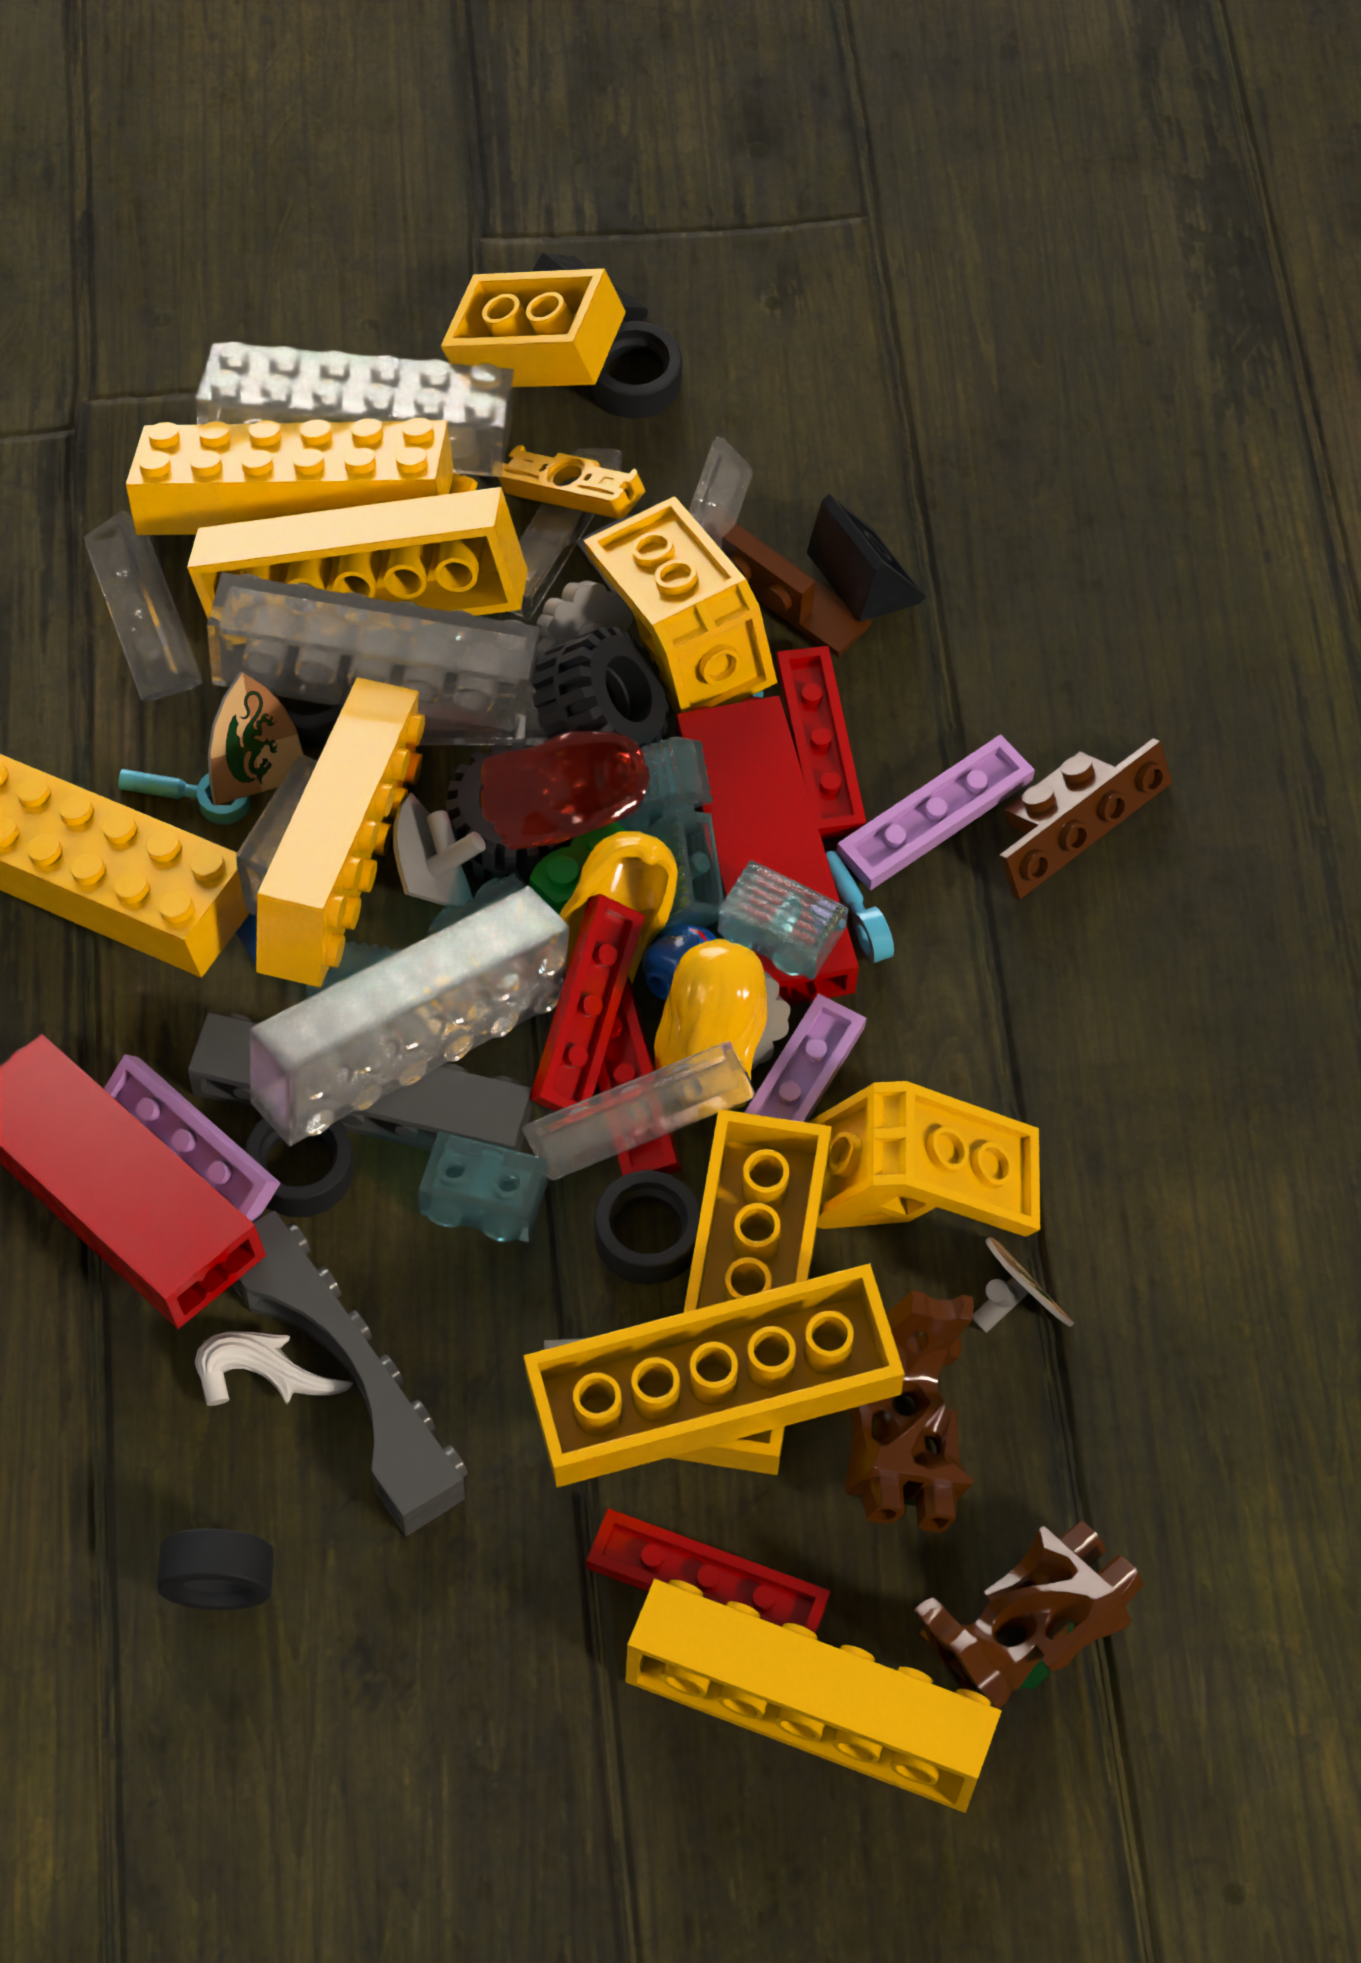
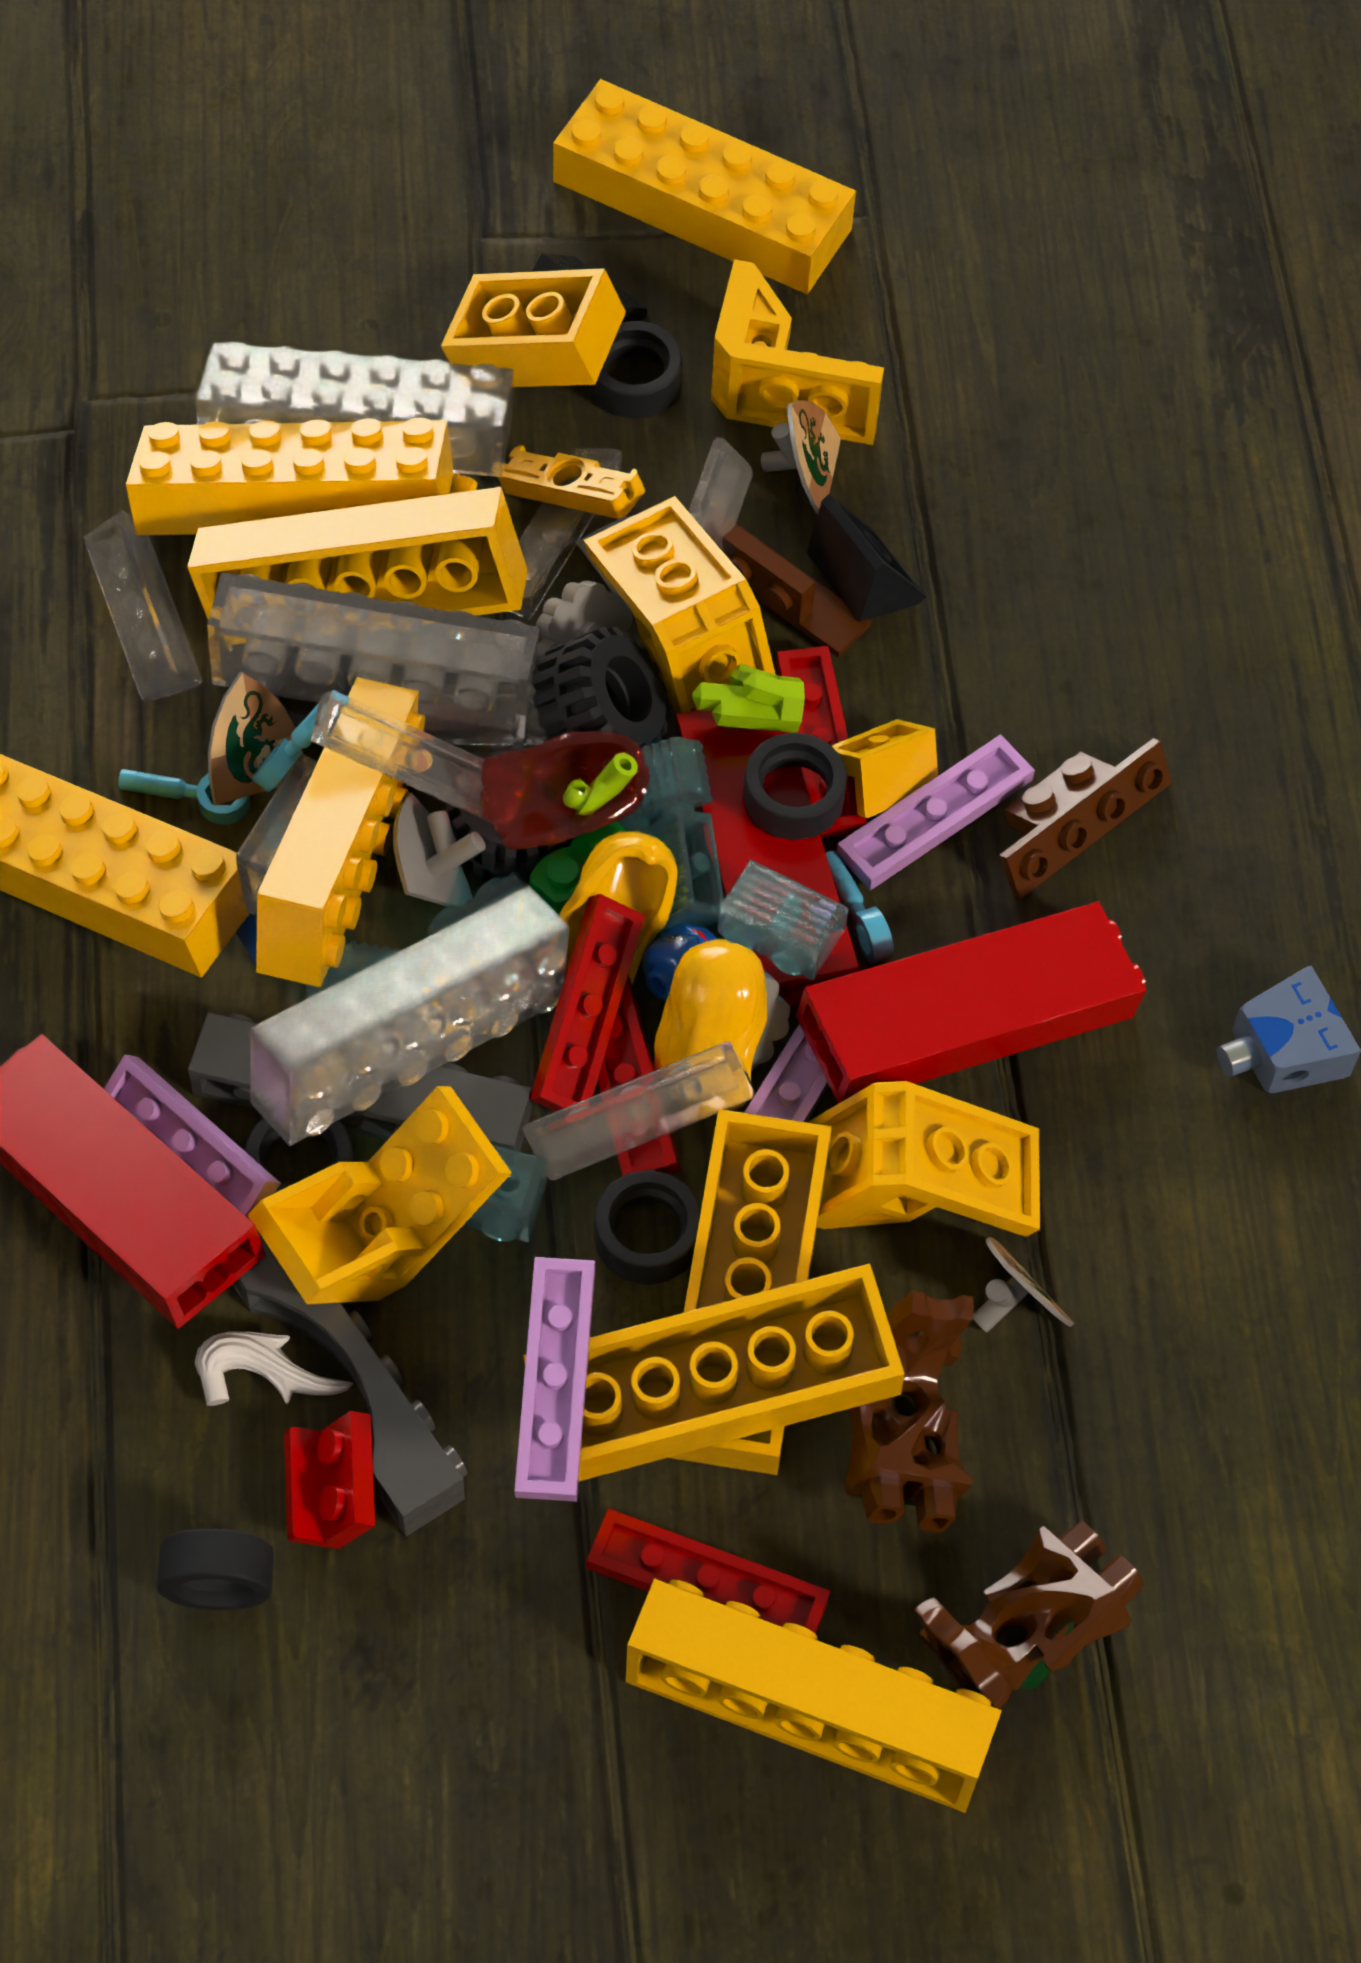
none -> yellow bracket [248,1086,512,1304]
none -> medium azure piece [252,695,342,793]
none -> red bracket [284,1411,375,1549]
none -> clear slope [311,690,527,830]
none -> lavender plate [514,1257,595,1502]
none -> yellow brick [553,79,856,295]
none -> lime arm [563,753,638,816]
none -> lime rock [692,664,805,733]
none -> yellow bracket [711,259,884,445]
none -> black tyre [743,732,847,840]
none -> shield [761,400,841,514]
none -> red brick [795,901,1147,1104]
none -> yellow panel [831,719,938,818]
none -> sand blue torso [1216,965,1361,1093]

